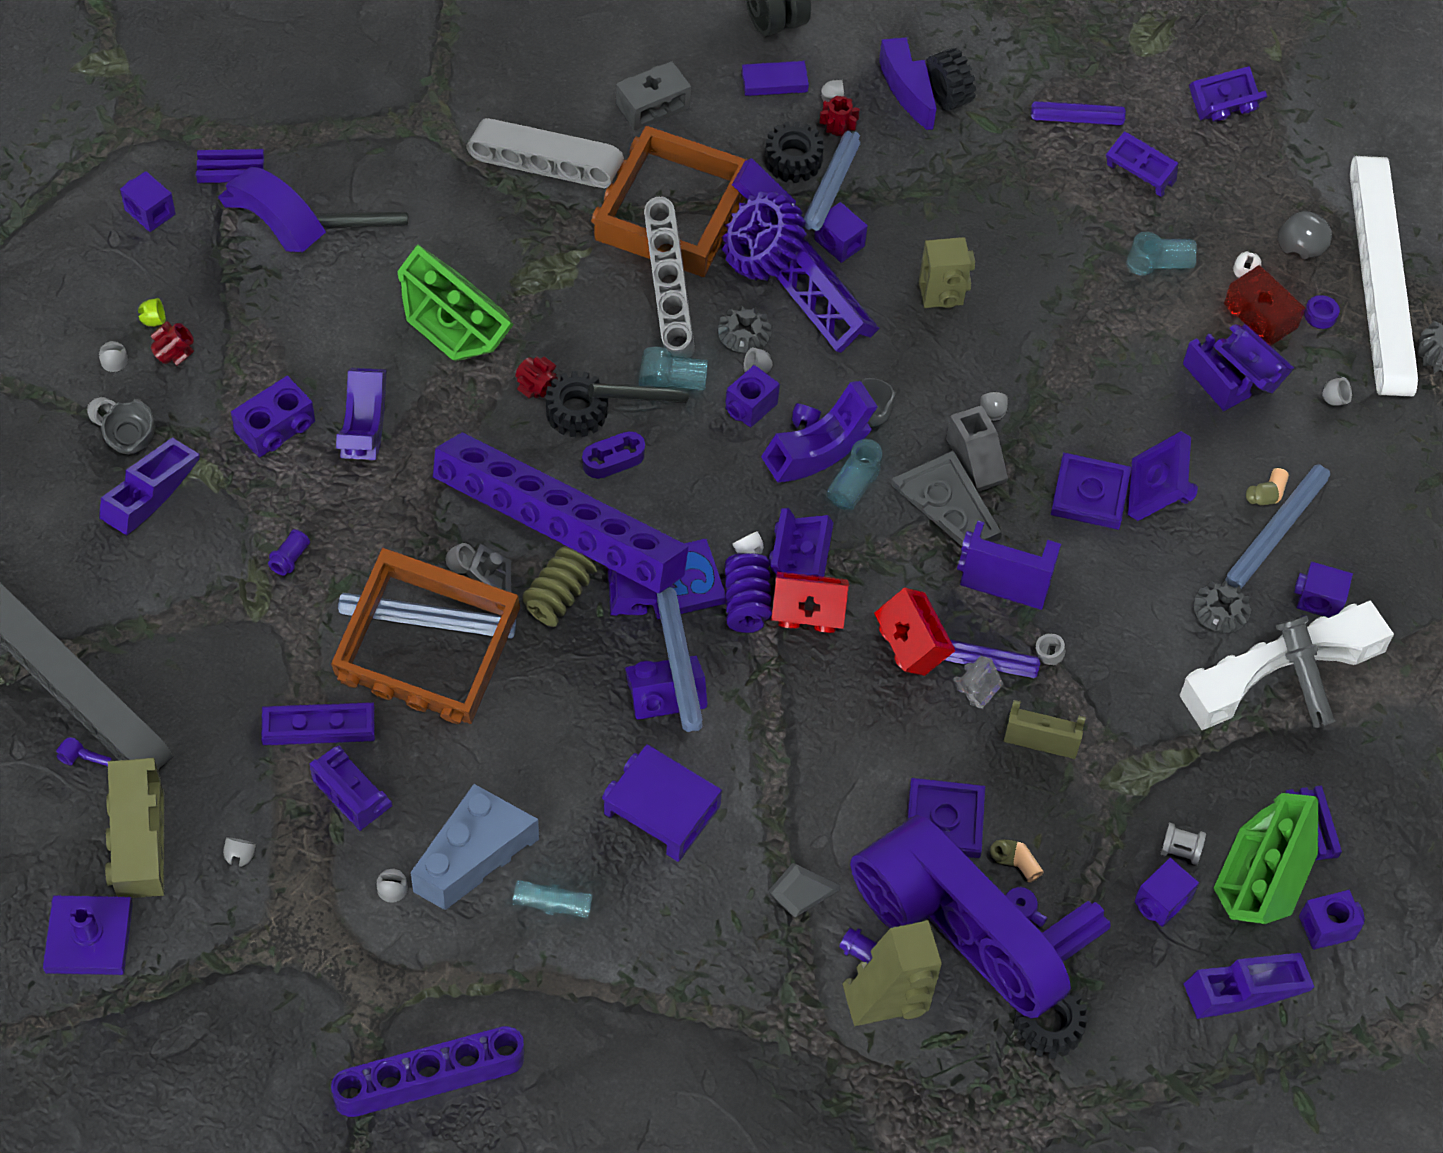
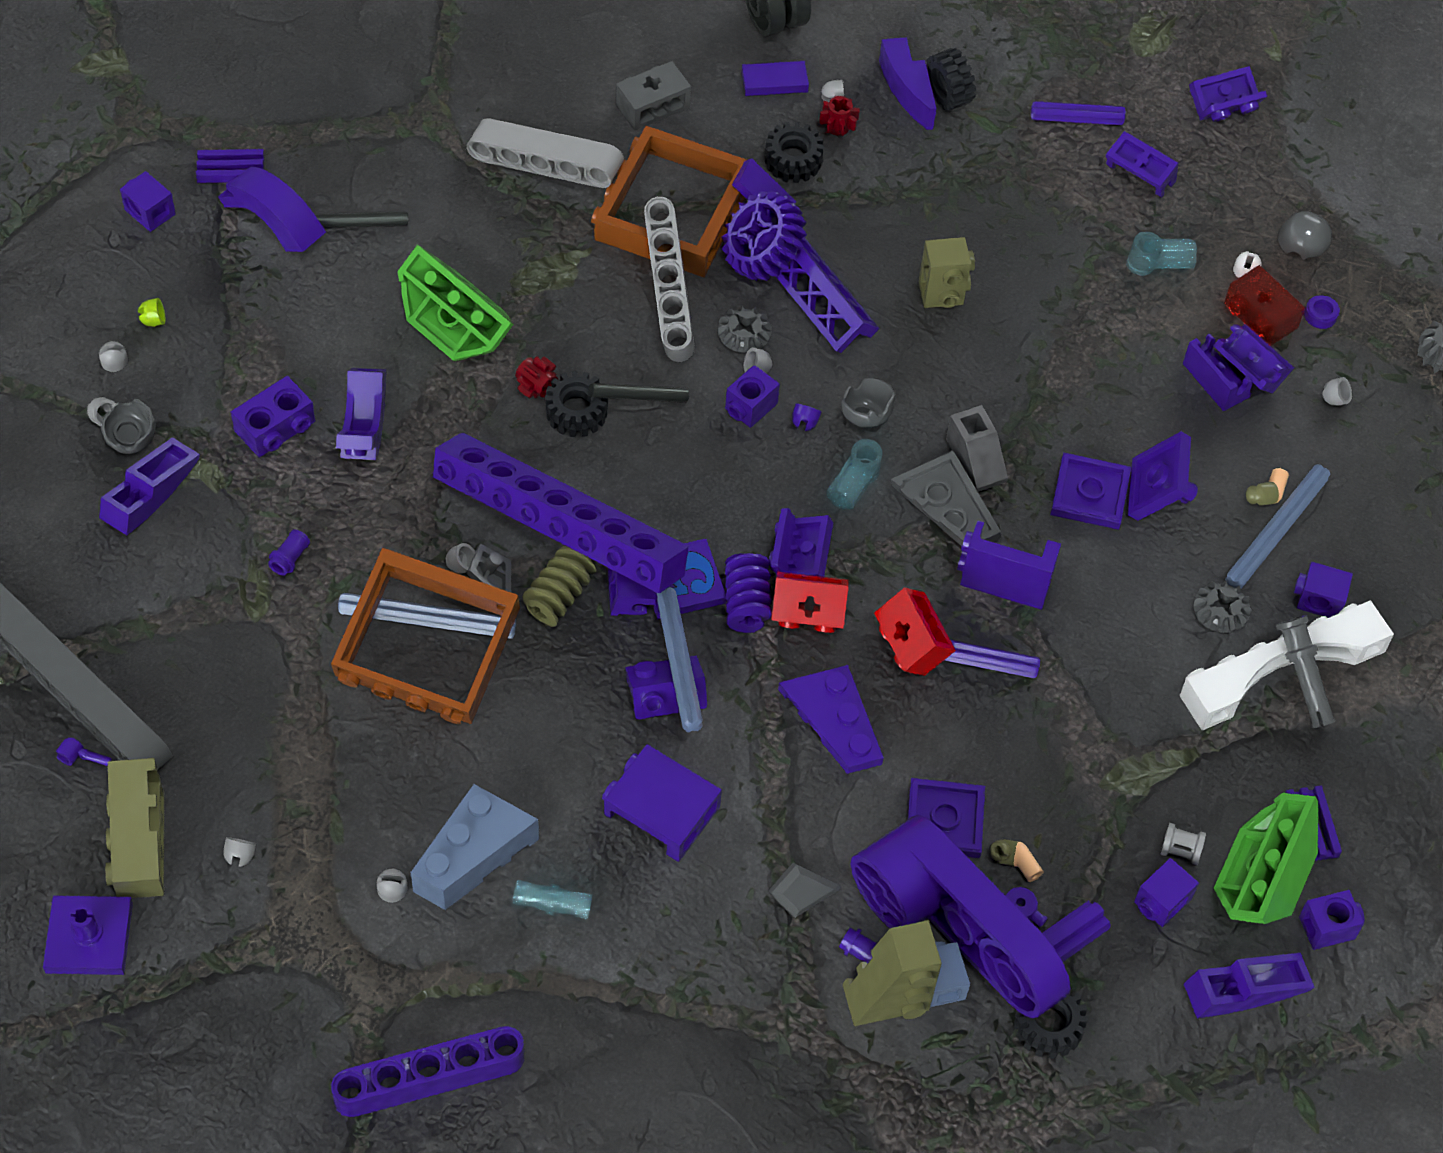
dark red gear [150,321,194,366] -> none
dark purple tile [261,702,375,745] -> none
dark purple hinge [309,746,392,831] -> none
dark purple beam [582,431,645,479] -> none
clear light blue piece [638,347,708,391] -> none
white hinge [732,531,764,554] -> none
dark purple arch [761,381,878,483] -> none
sand blue axle [804,131,861,231] -> none
dark purple brick [814,202,868,263] -> none
clear tile [953,655,1003,709] -> none
light grey hinge [980,392,1008,421] -> none
olive hinge [1003,700,1086,759] -> none
light grey hinge [1036,634,1066,665] -> none
white beam [1350,156,1418,396] -> none
none -> dark purple wing [778,665,883,774]
none -> sand blue brick [930,942,970,1007]

